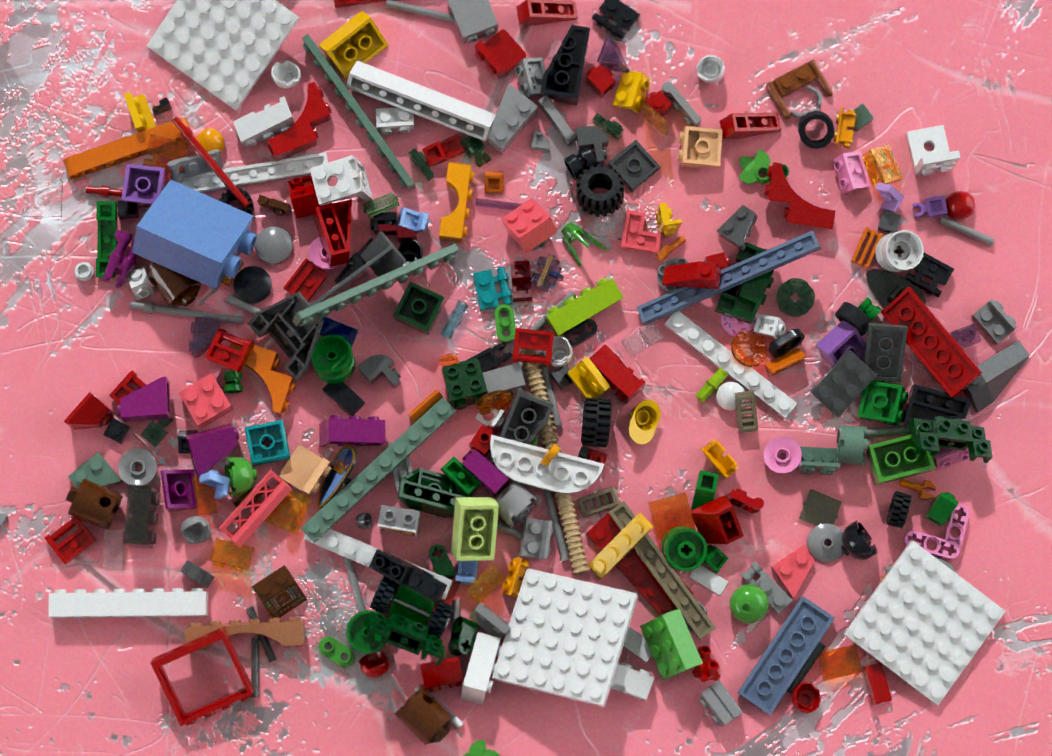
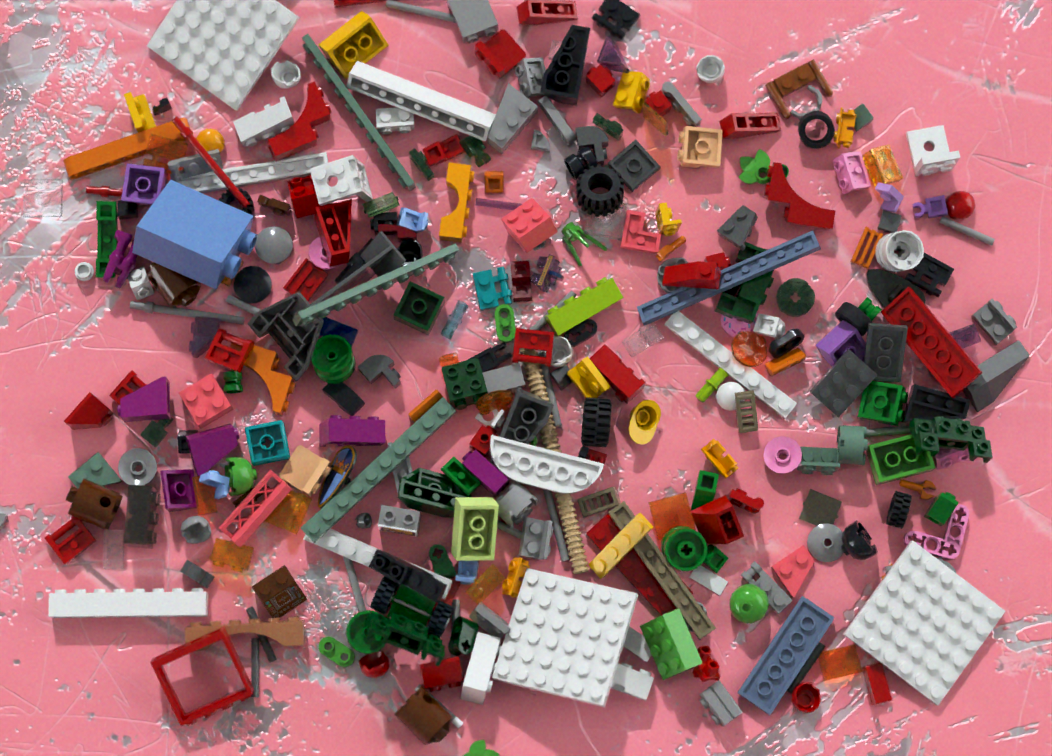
black plate [103,418,130,444] -> none
light orange tile [540,444,560,466] -> none

